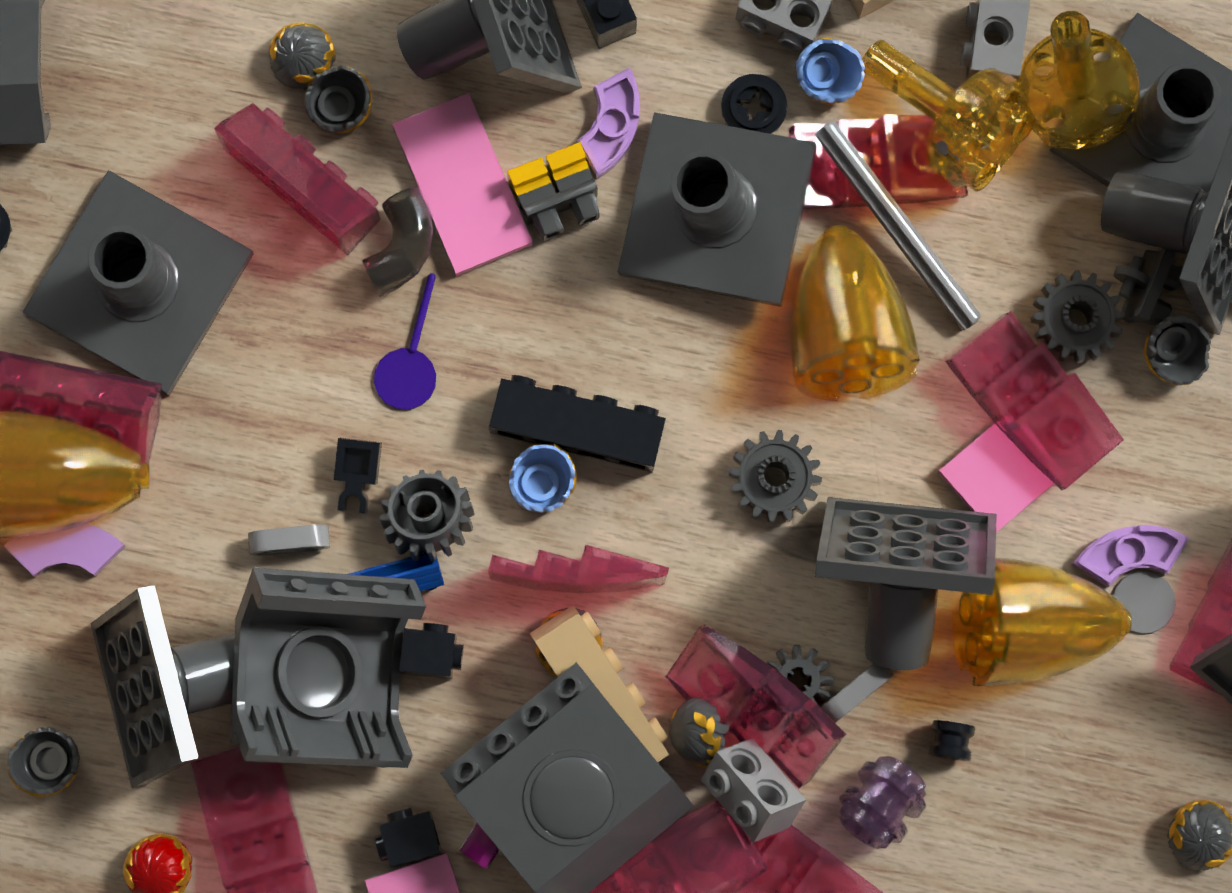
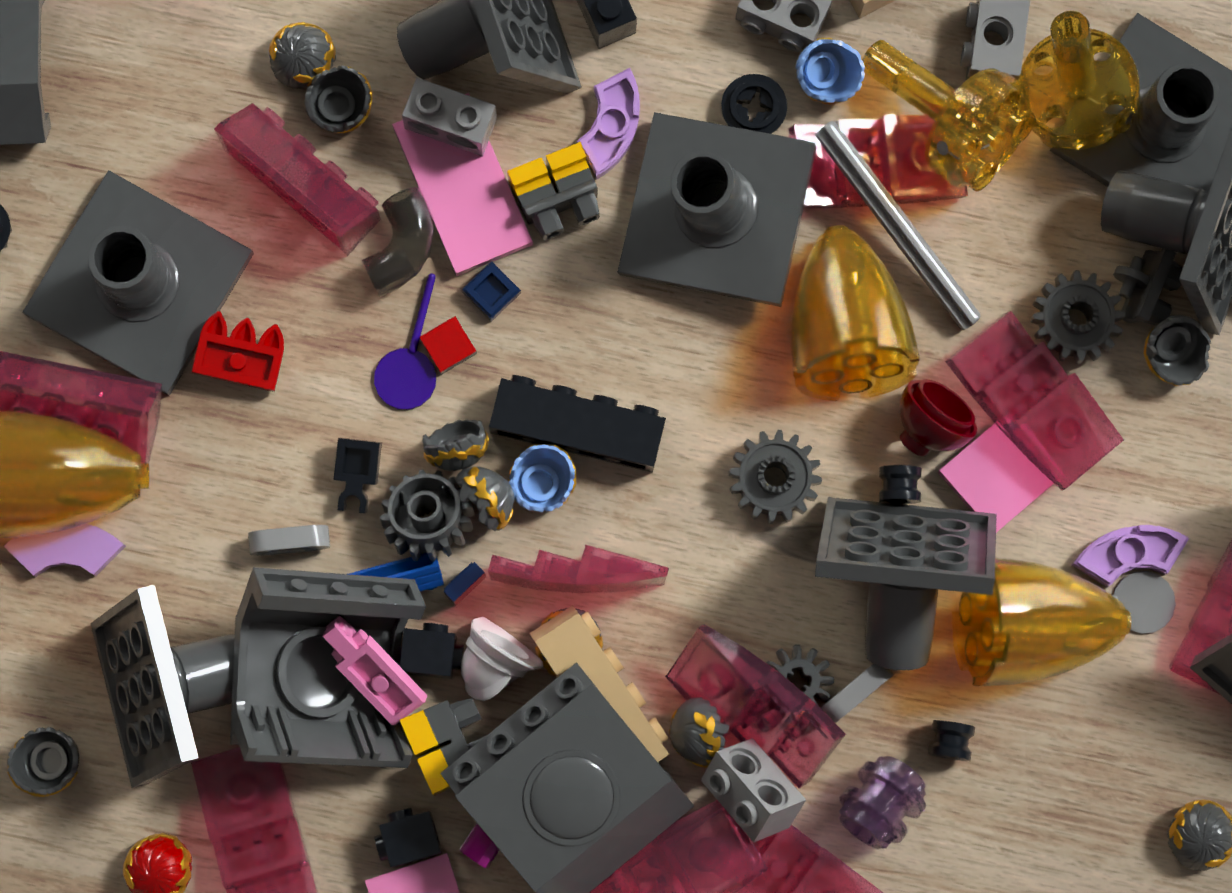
none -> red plate [192,311,284,392]
none -> bright pink hinge [323,616,427,725]
none -> hips [400,698,487,796]
none -> light grey brick [402,77,497,156]
none -> red tile [419,316,477,375]
none -> dark grey hair [423,419,489,471]
none -> dark blue tile [444,562,486,606]
none -> dark grey hair [456,467,514,531]
none -> white piece [461,617,543,701]
none -> dark blue tile [462,261,521,322]
none -> black wheel [879,465,922,504]
none -> dark red piece [899,379,977,457]

